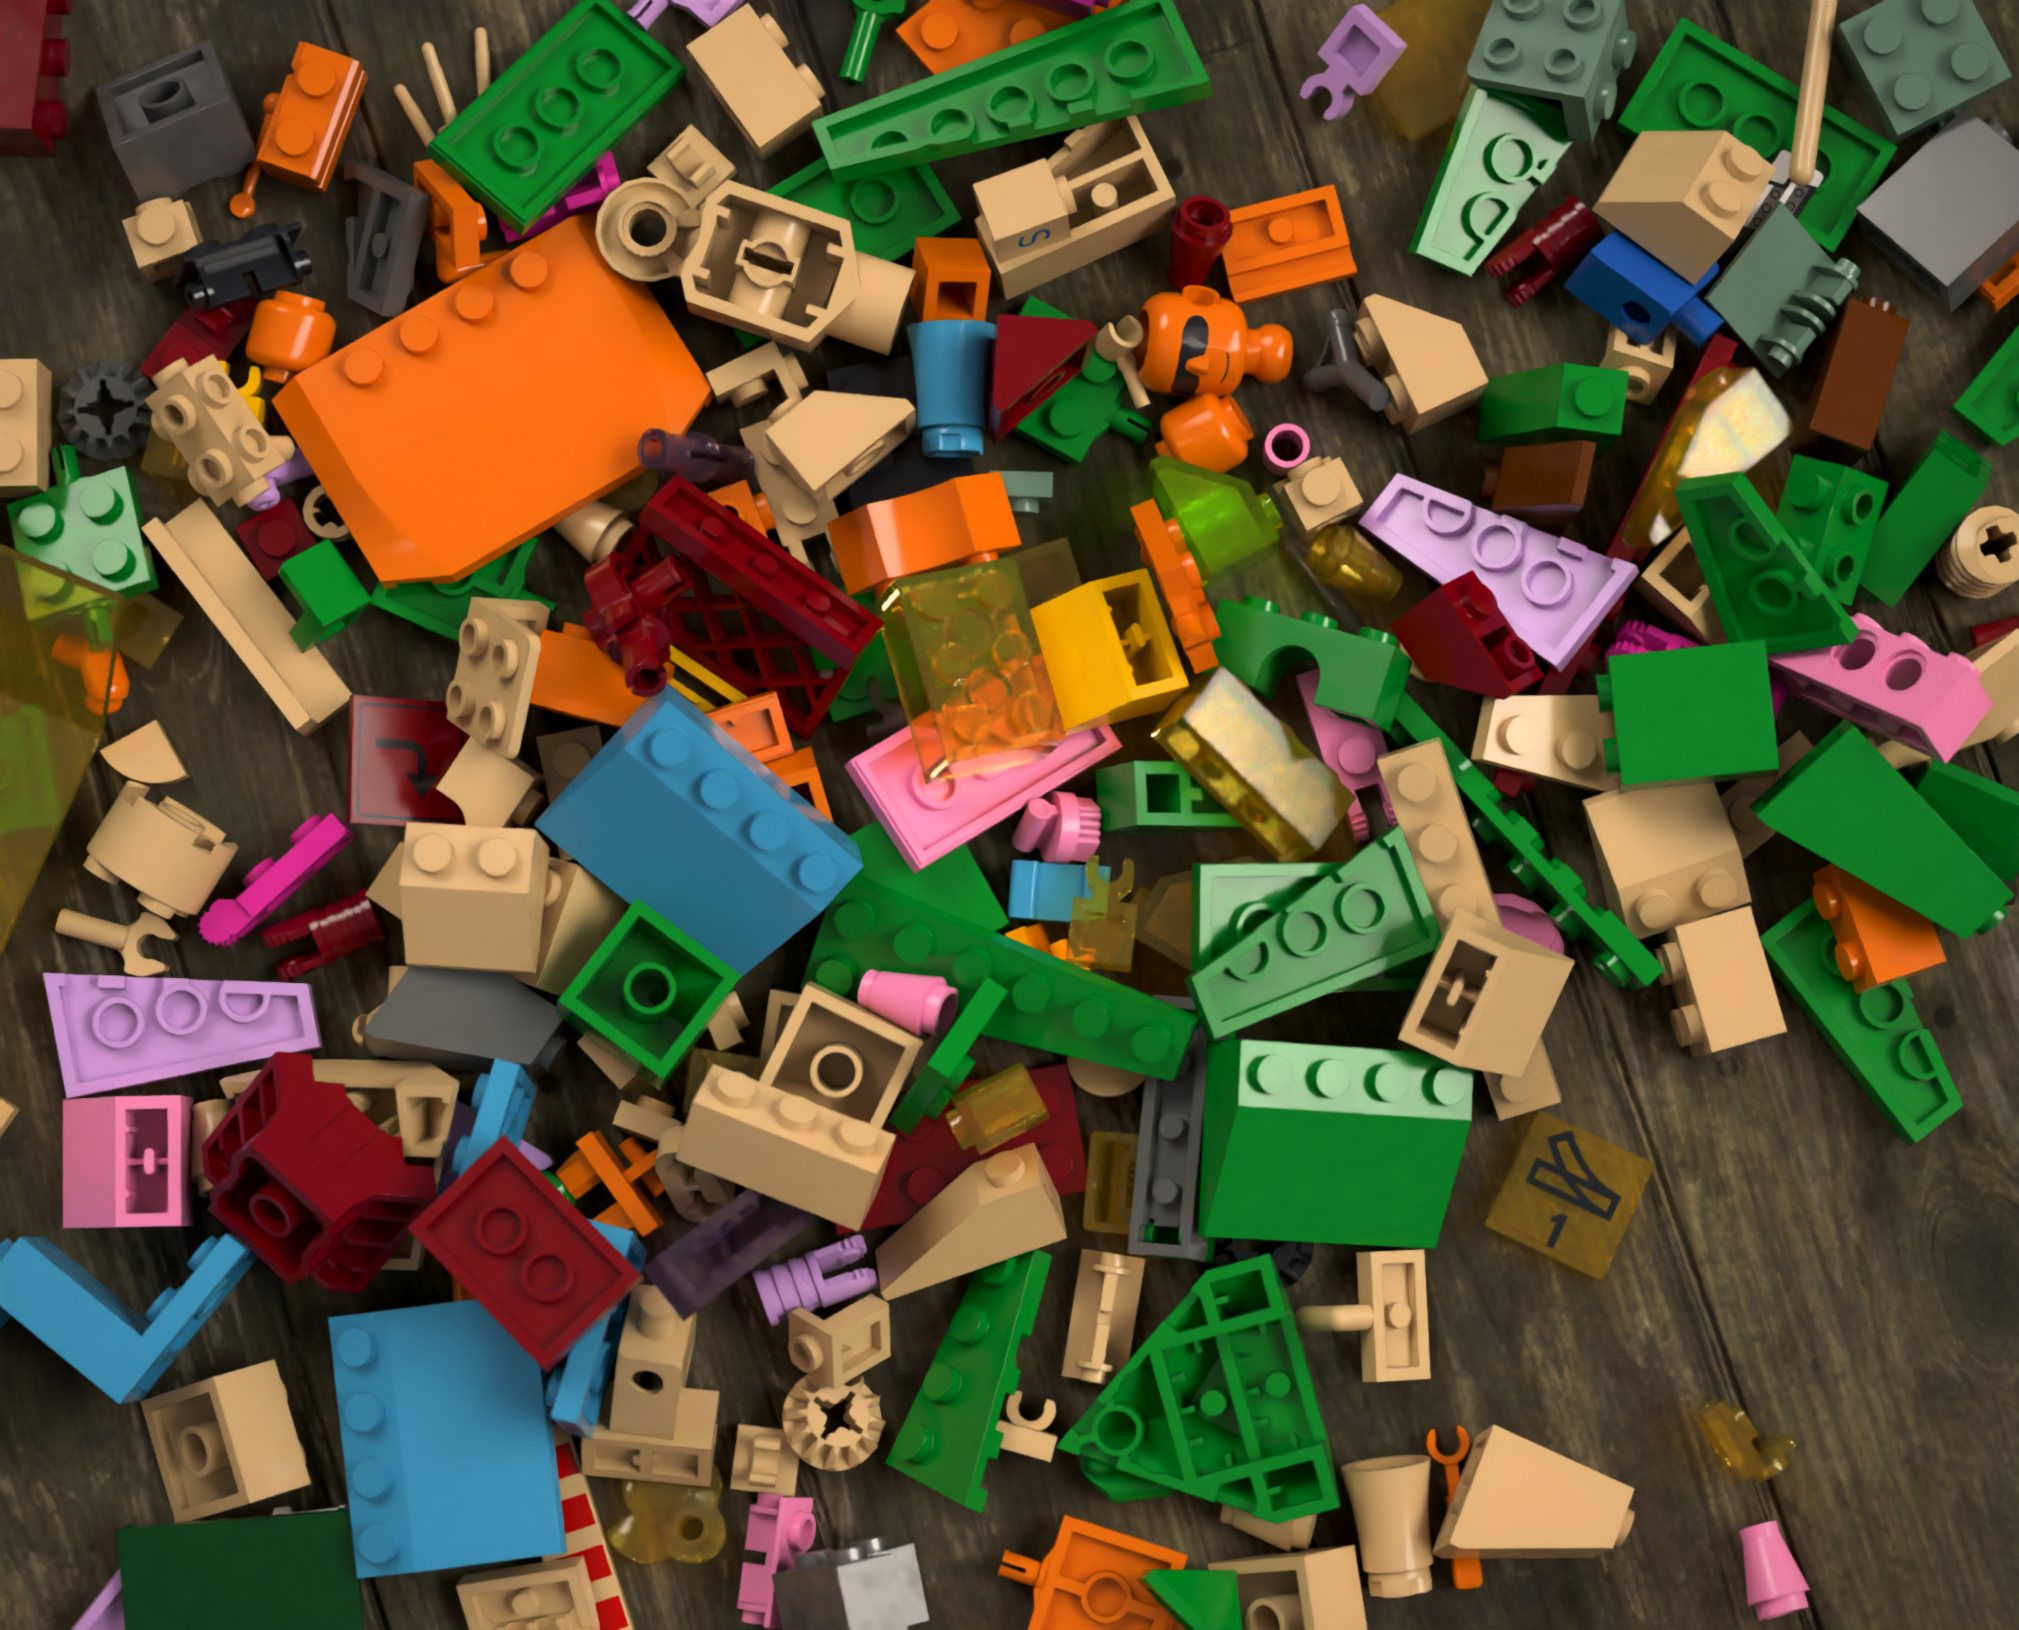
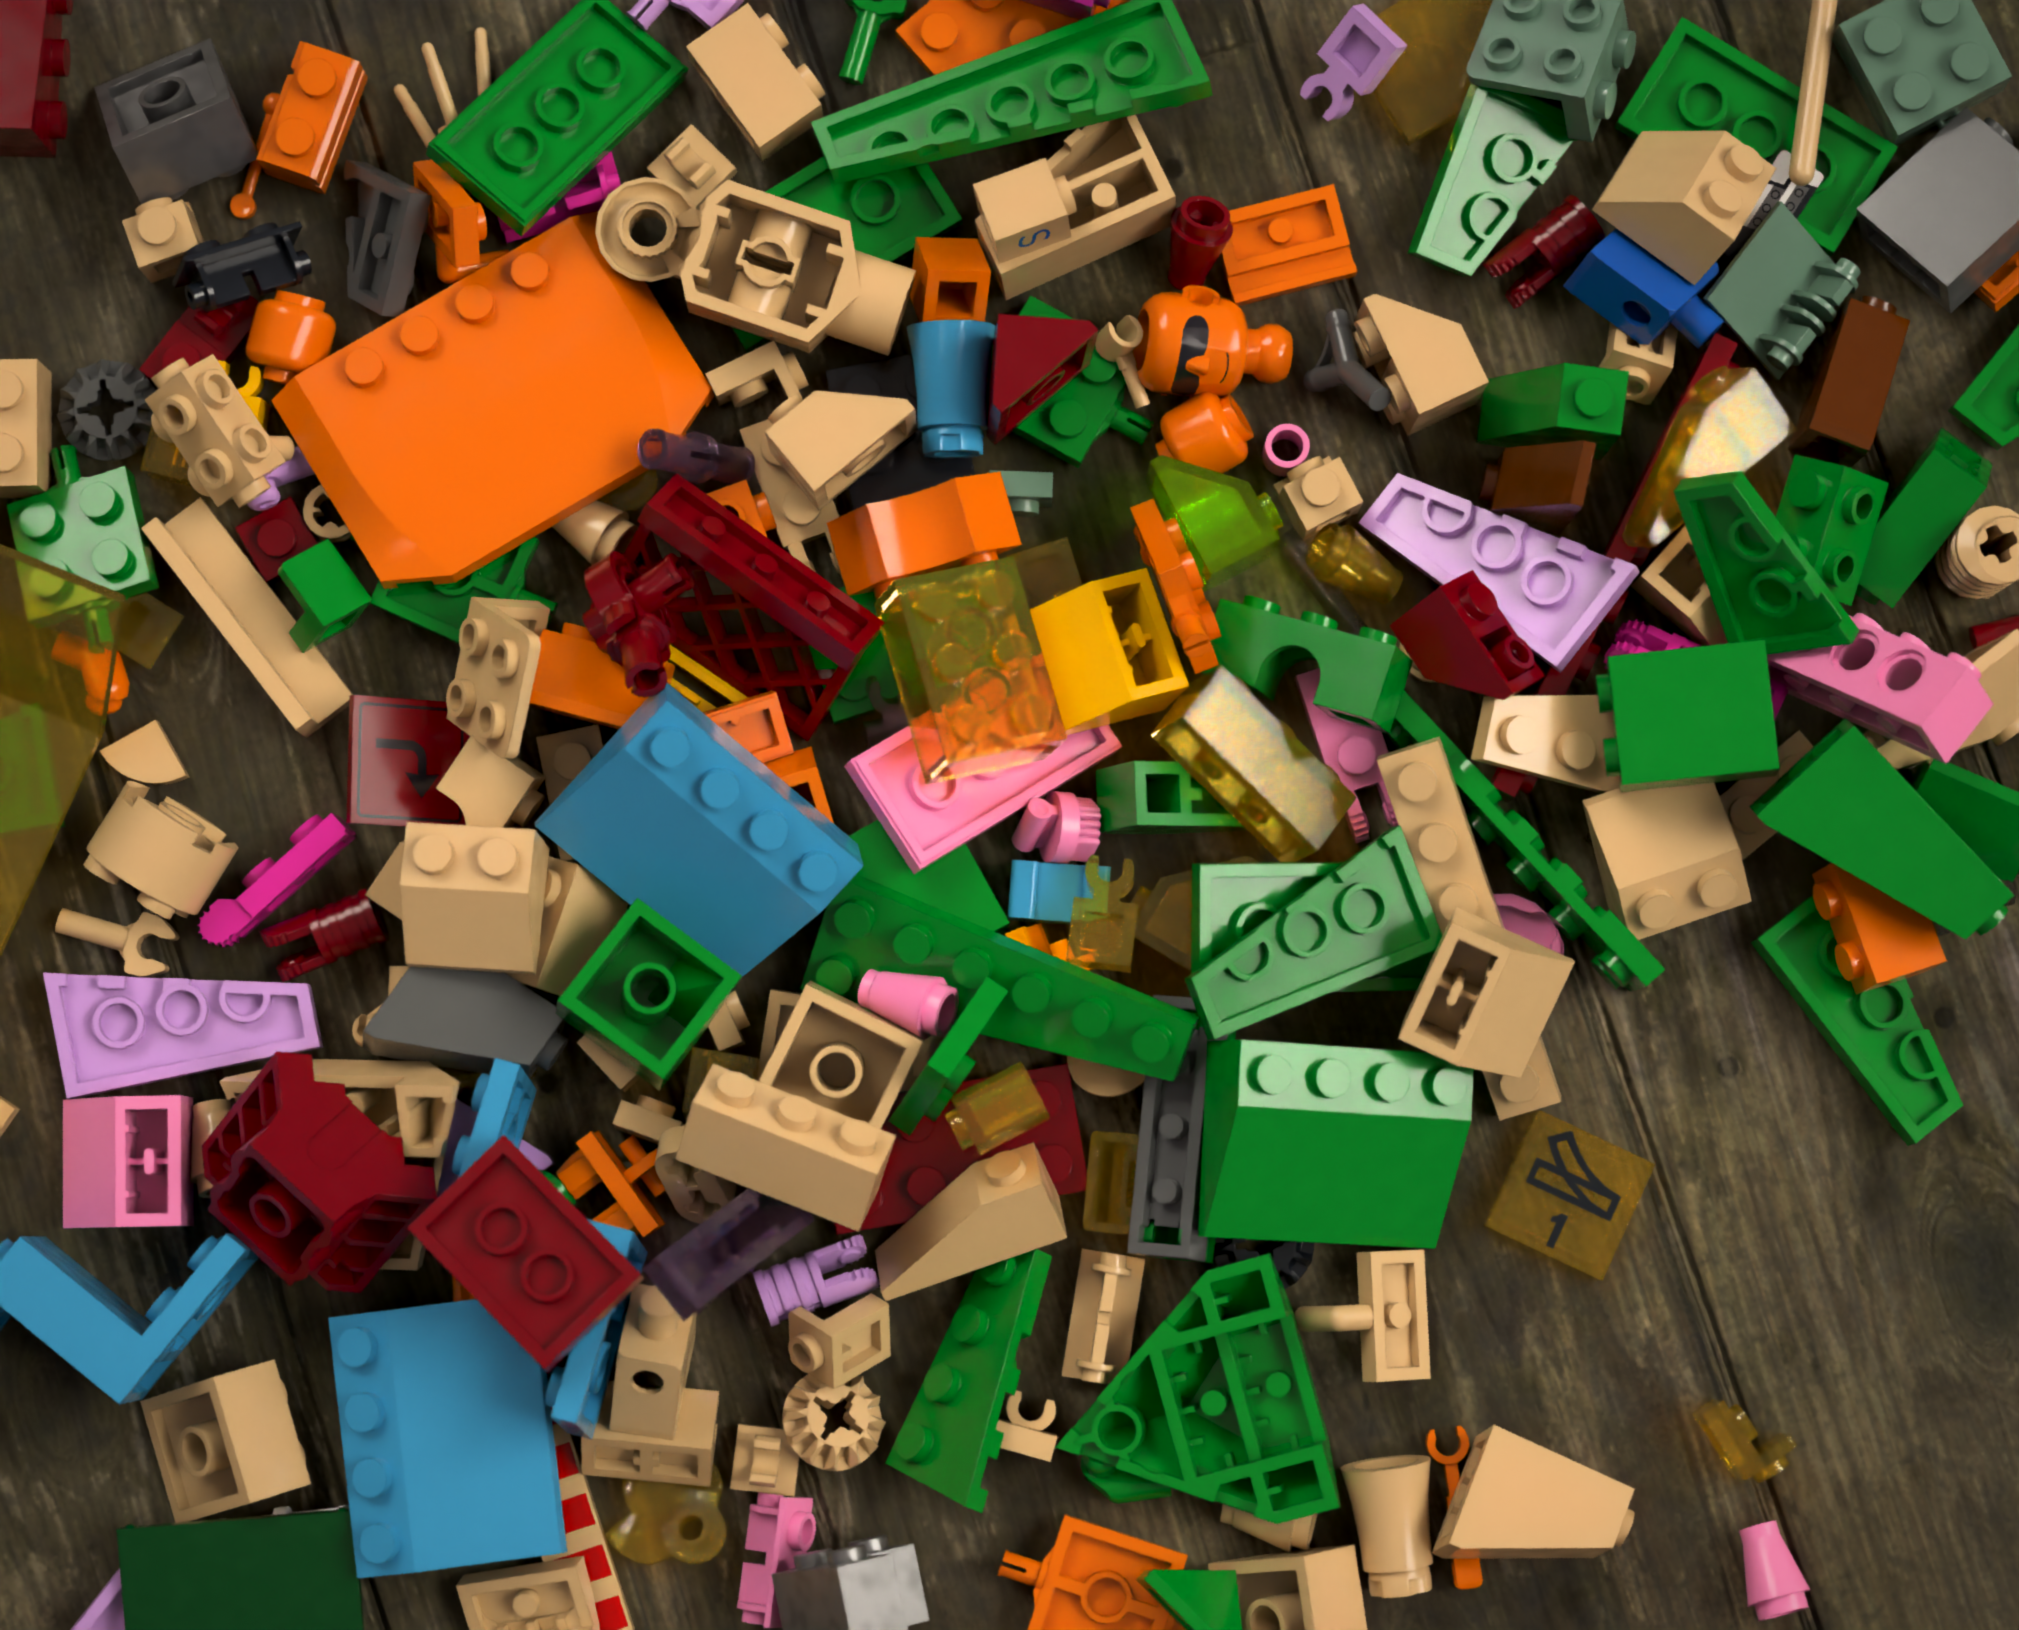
tan brick [1652,906,1787,1057] -> none

